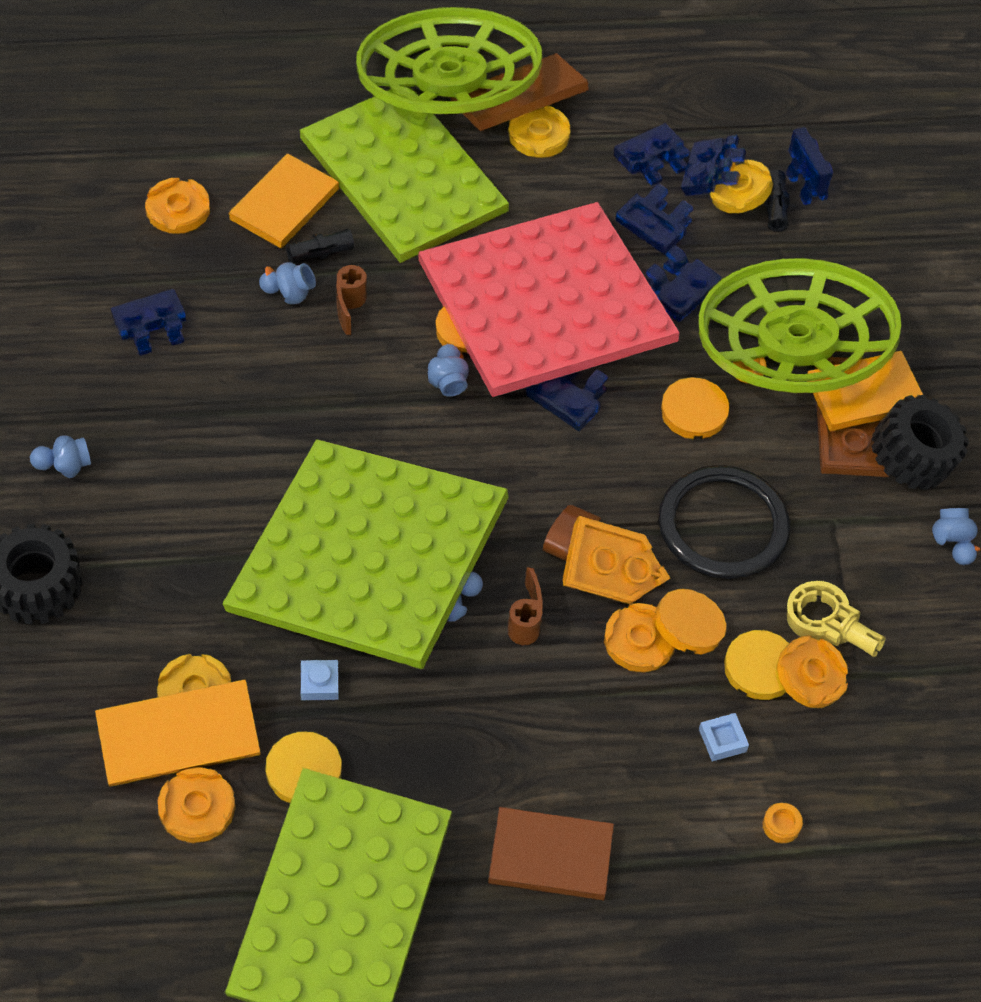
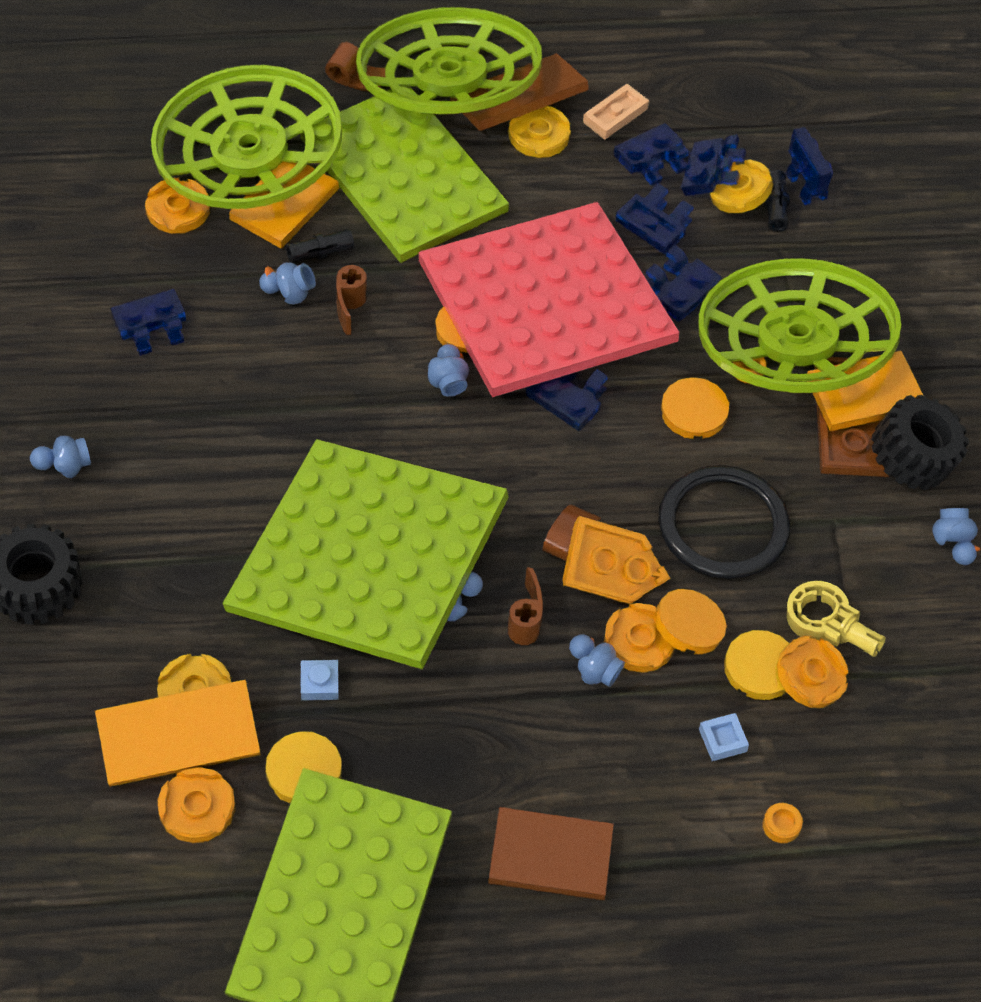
none -> lime dish [151,65,343,209]
none -> dark orange panel [325,42,386,91]
none -> medium blue animal [569,634,625,687]
none -> light nougat plate [583,84,649,140]

